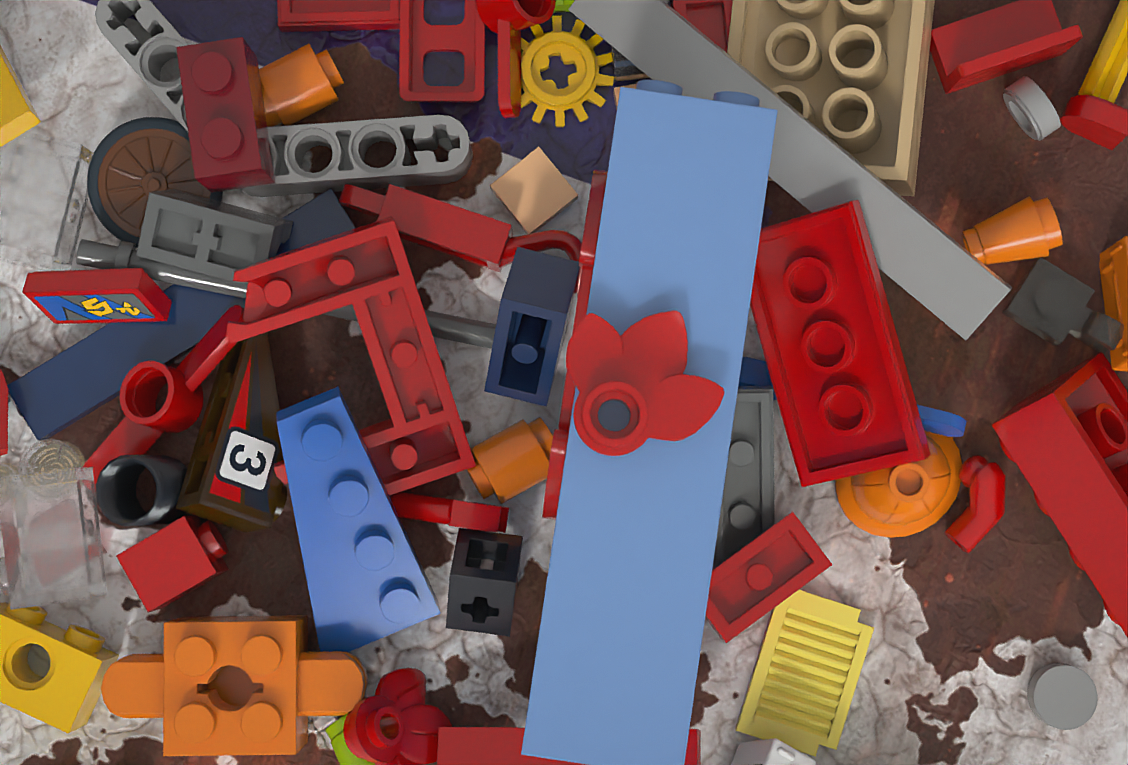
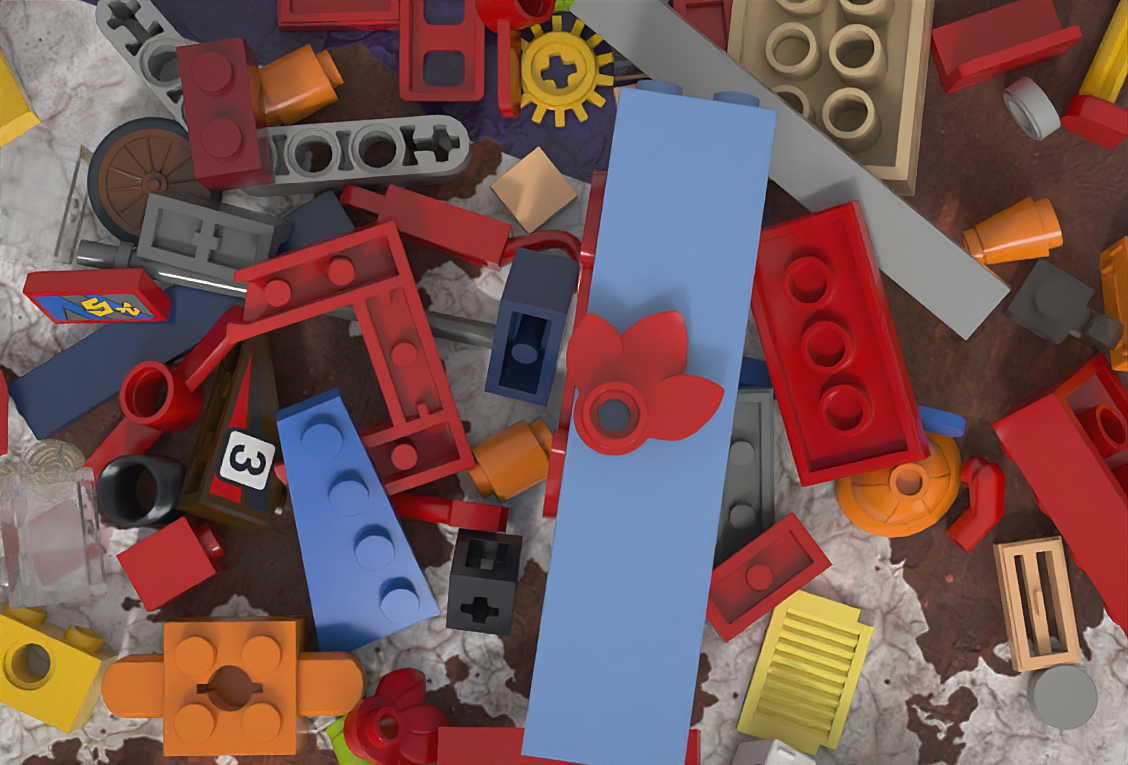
none -> light nougat tile [993,535,1082,672]

